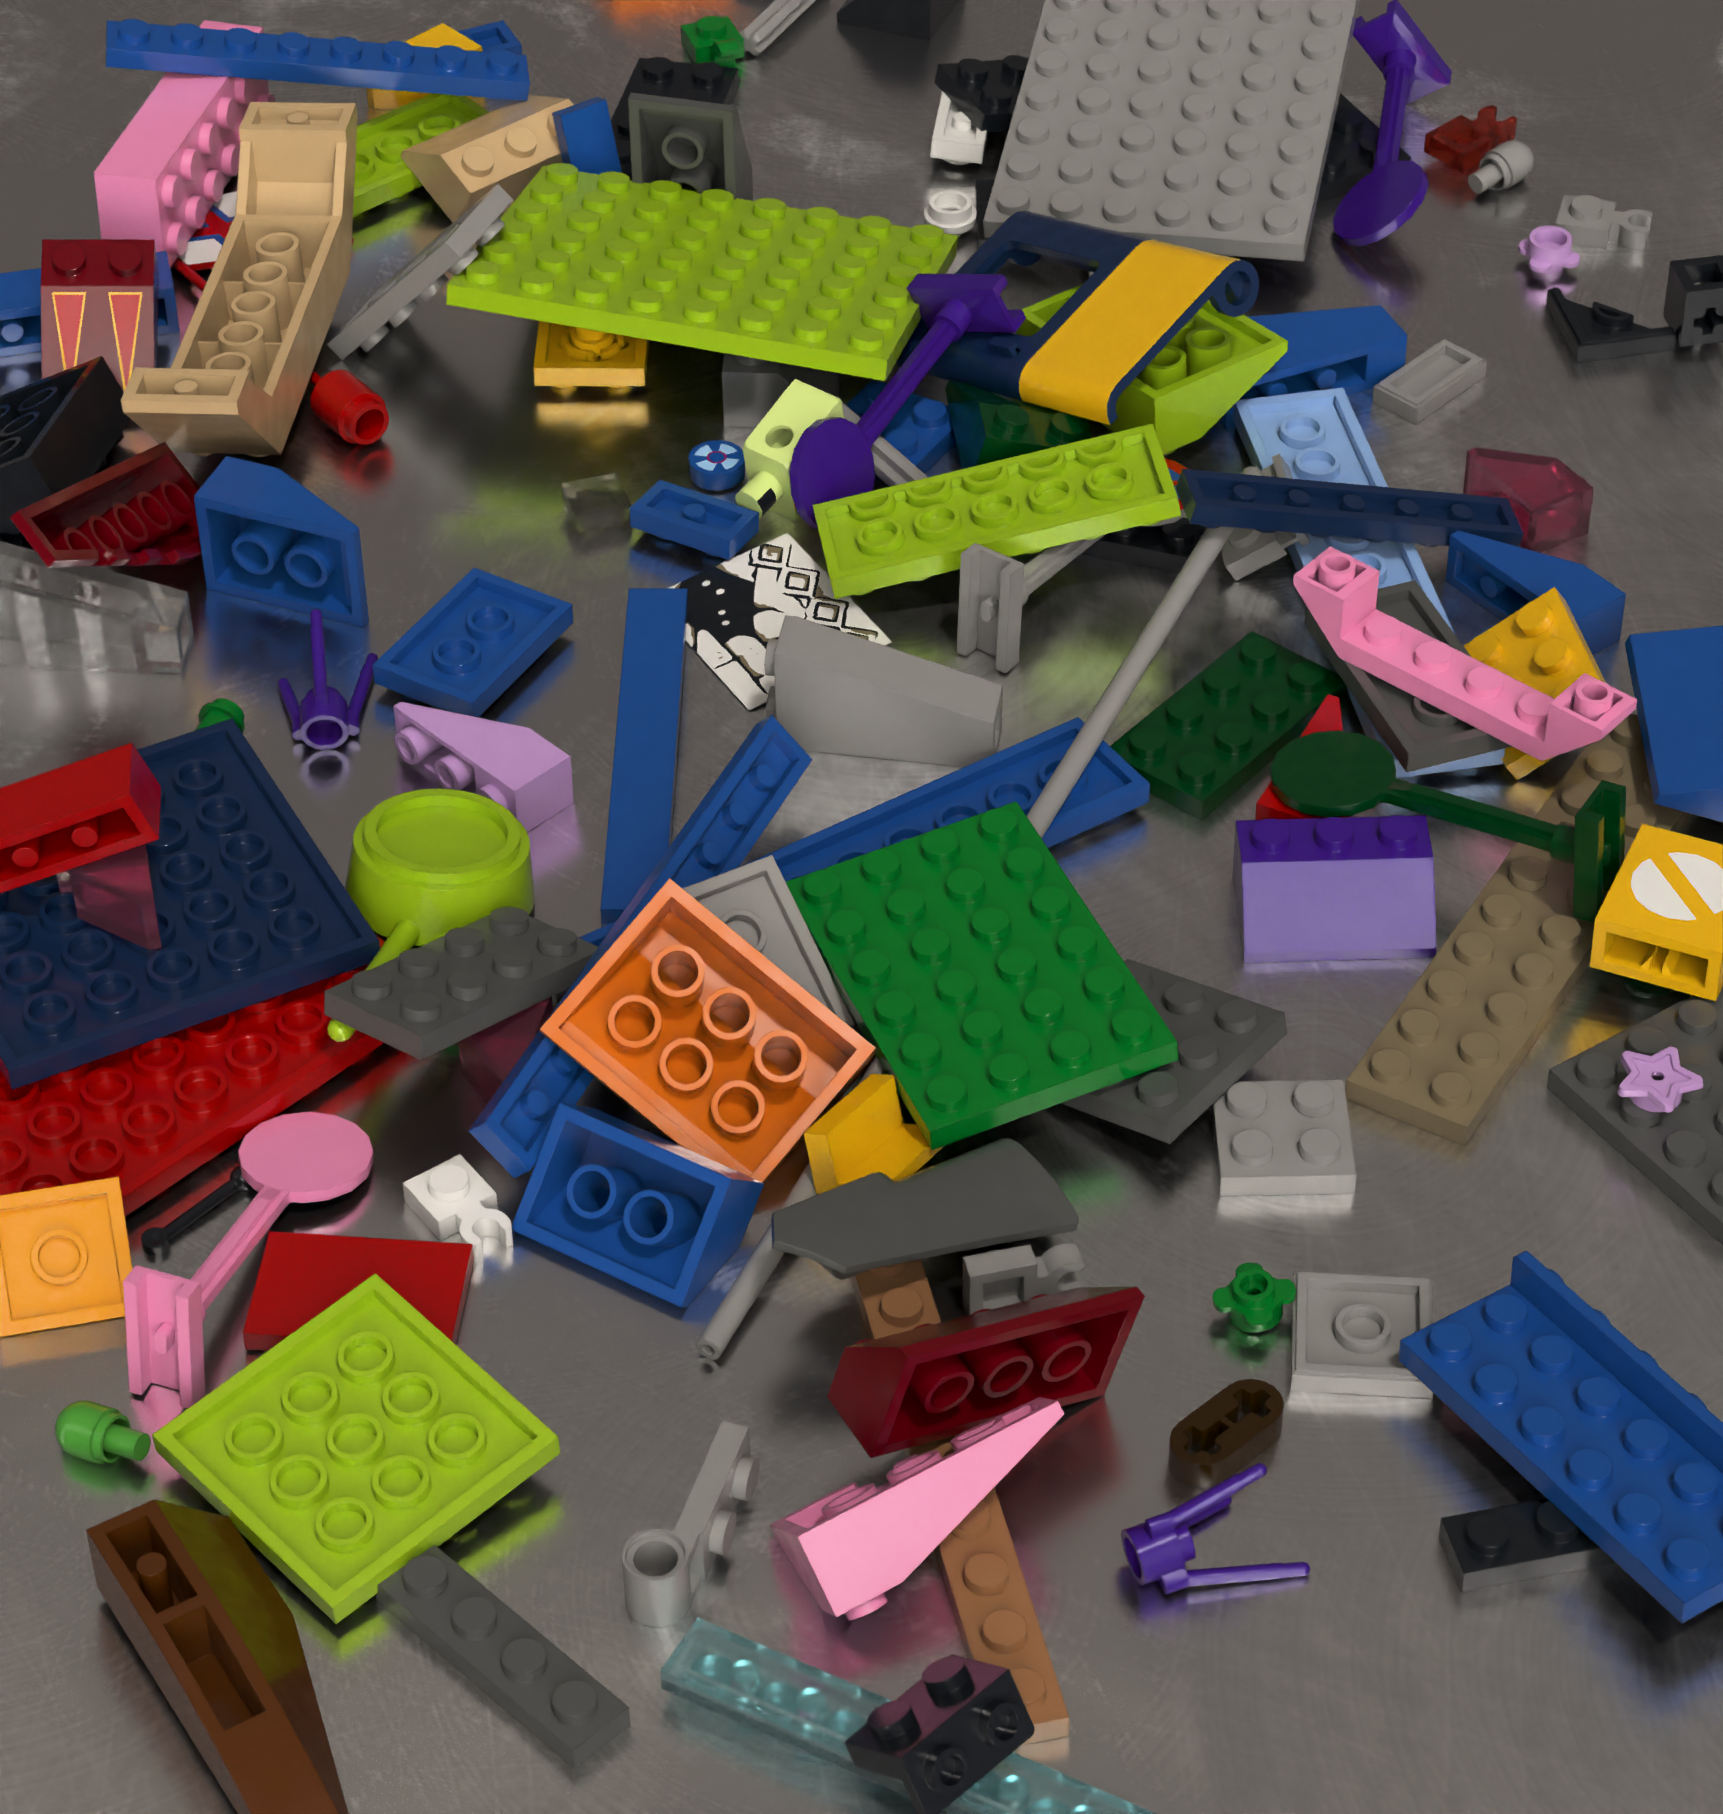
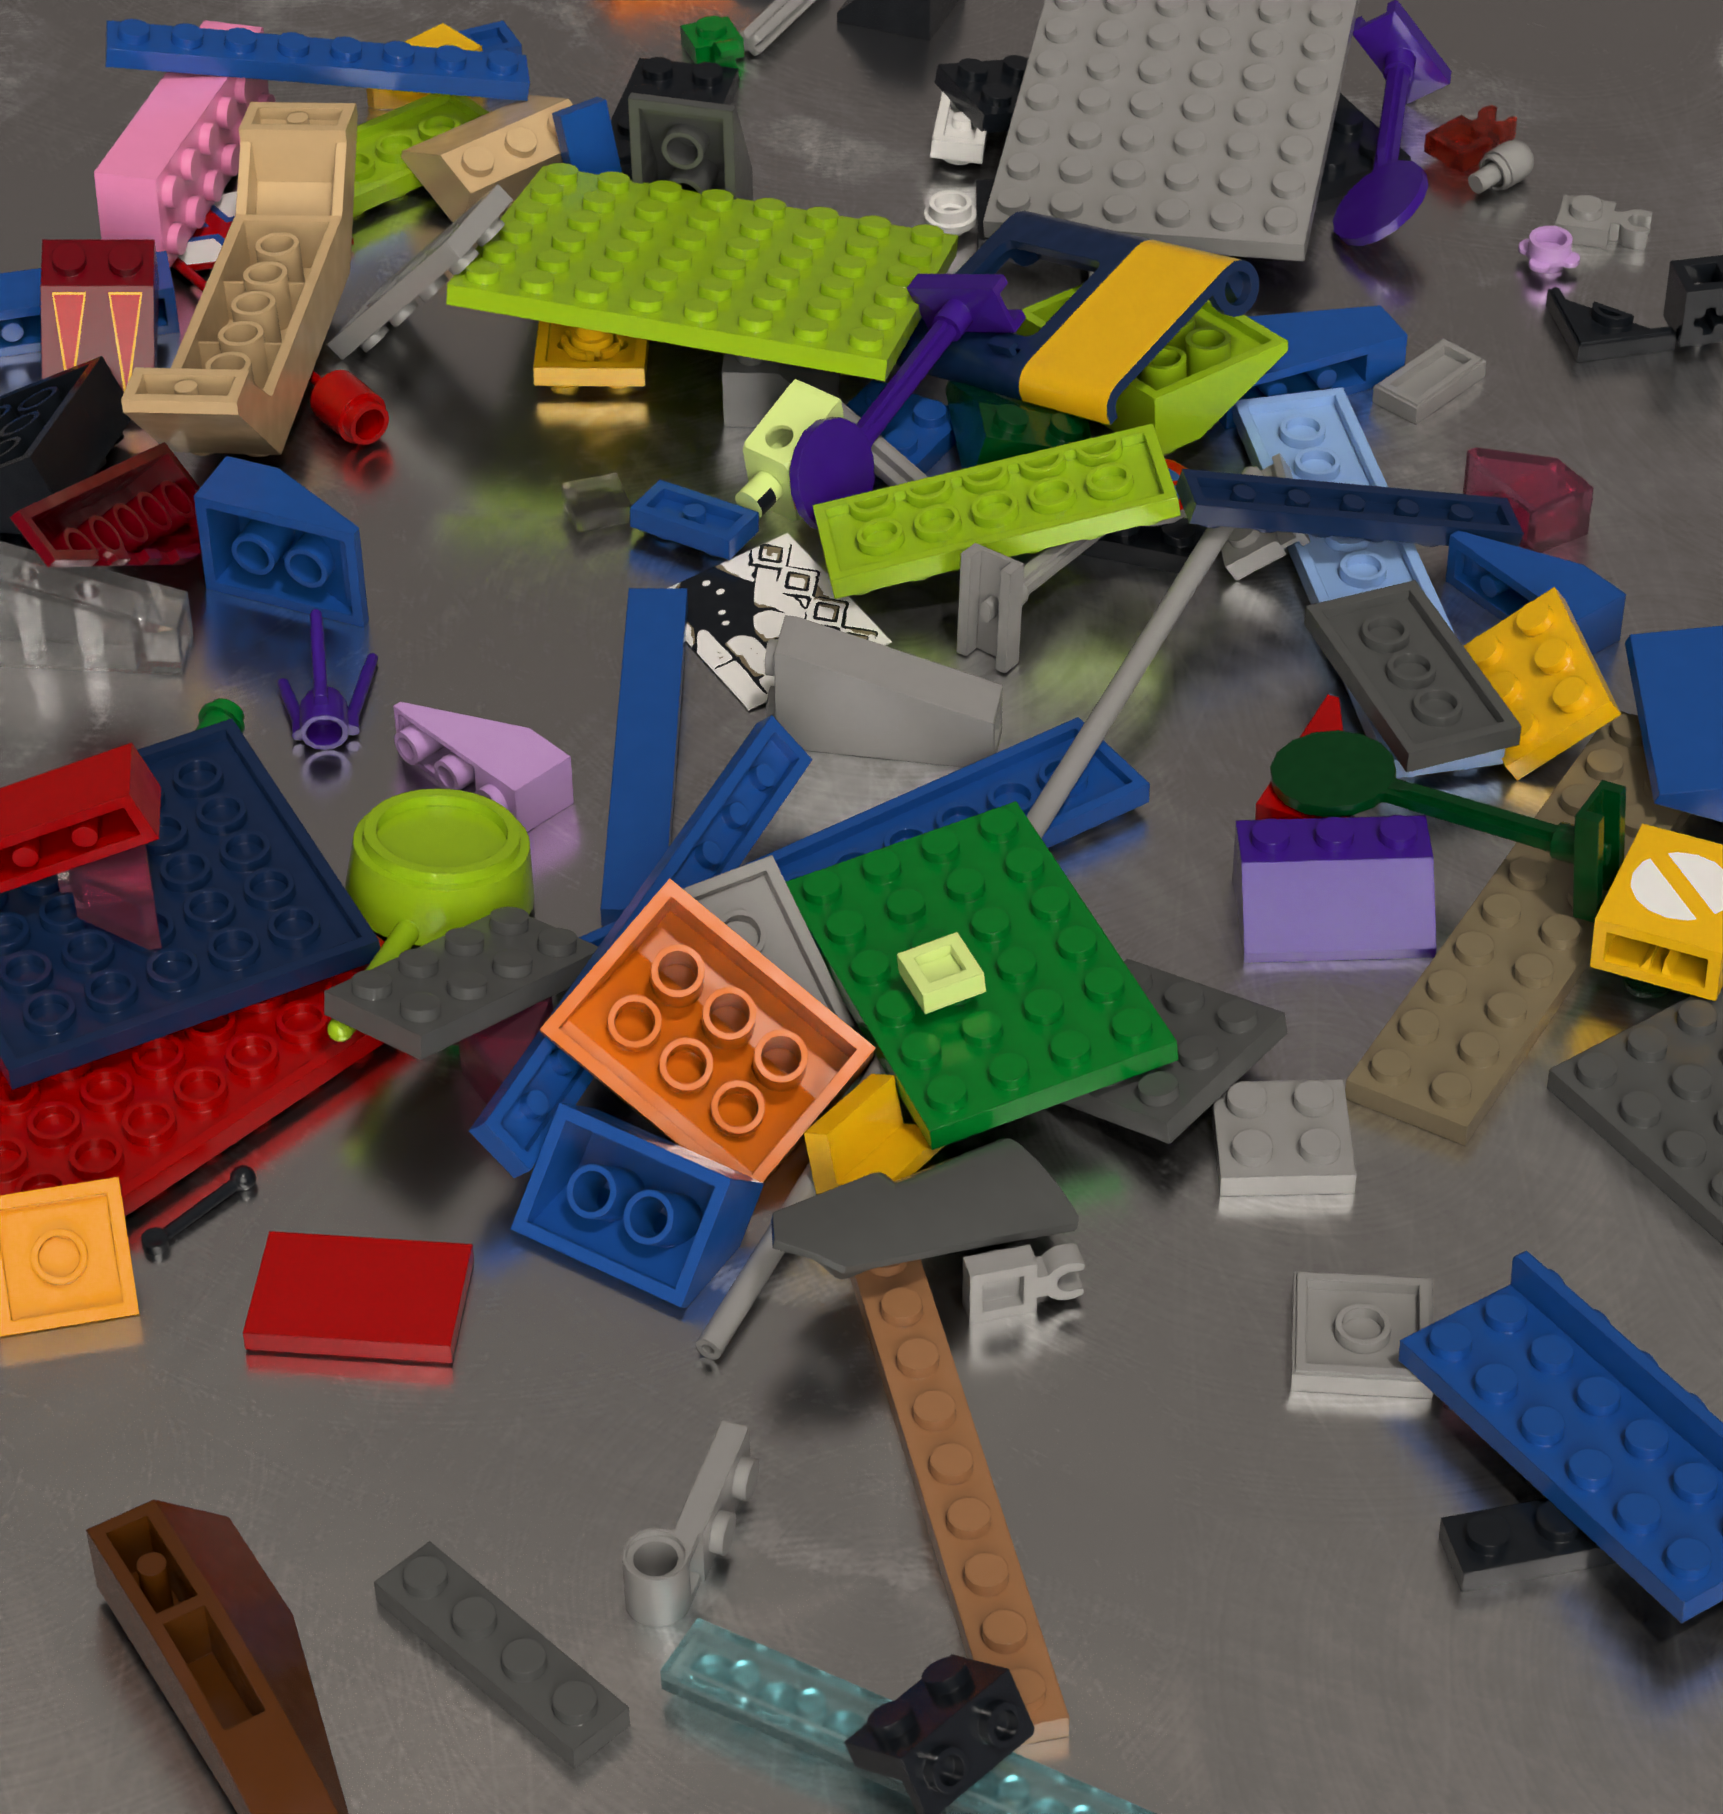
bright green cylinder [55,1400,151,1464] -> none
bright pink piece [123,1112,373,1408] -> none
lime plate [152,1273,561,1624] -> none
blue plate [373,568,574,717] -> none
white plate [403,1154,513,1264] -> none
blue tile [688,440,746,491] -> none
bright pink wedge [769,1397,1064,1620] -> none
dark red slope [827,1286,1145,1458] -> none
dark green plate [1110,631,1347,821] -> none
dark purple plant [1121,1463,1310,1595] -> none
dark brown beam [1168,1379,1284,1489] -> none
green plate [1213,1262,1296,1333] -> none
bright pink slope [1293,546,1637,761] -> none
lavender plate [1617,1046,1703,1113] -> none
none -> yellowish green plate [897,932,986,1014]

